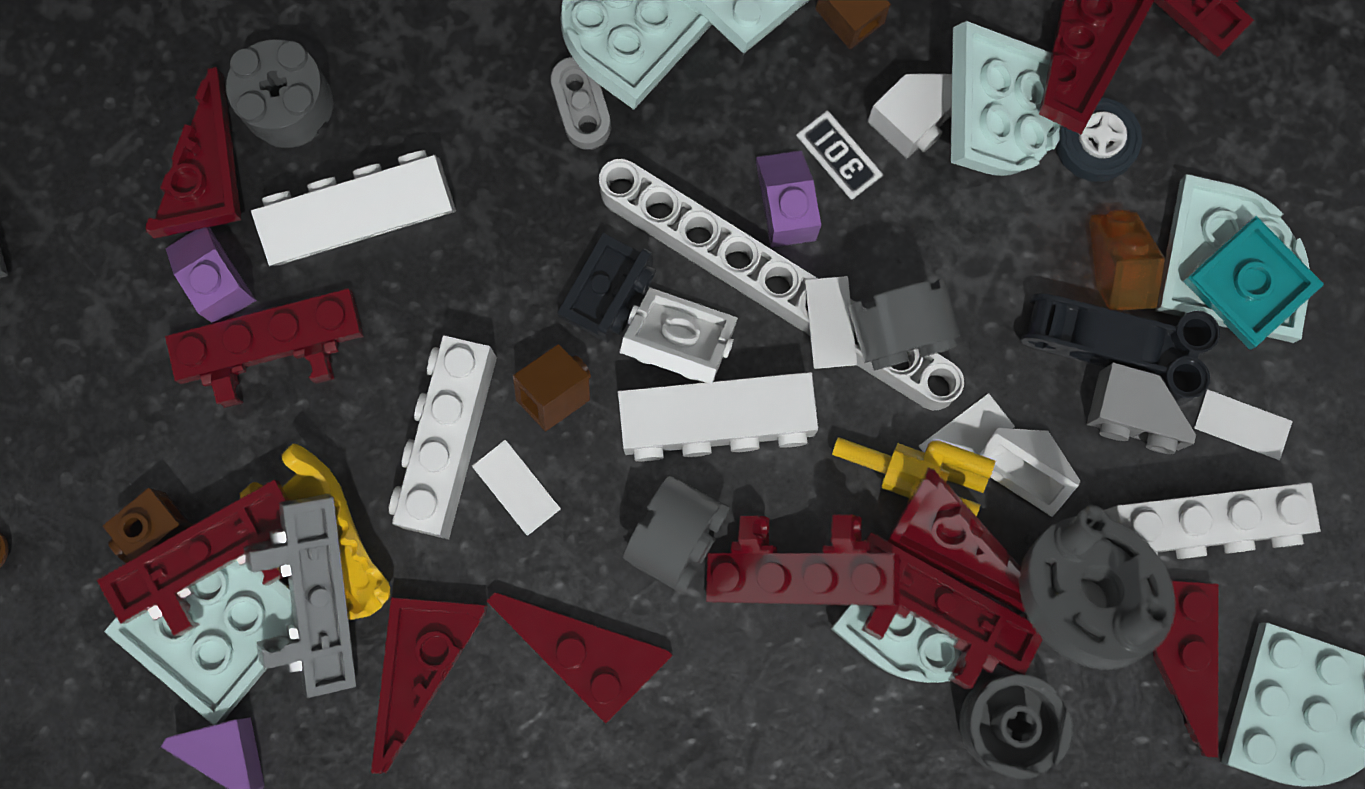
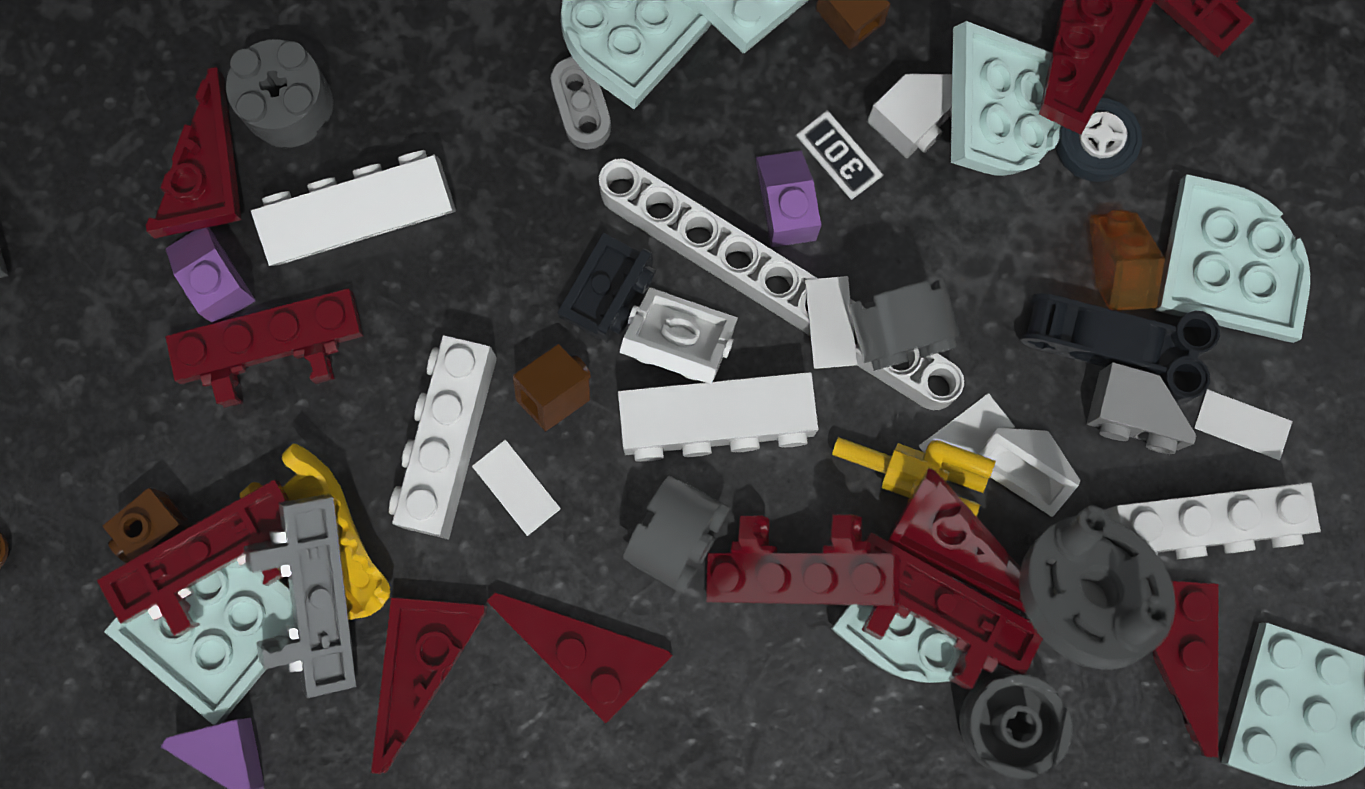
teal tile [1183,216,1324,350] -> none

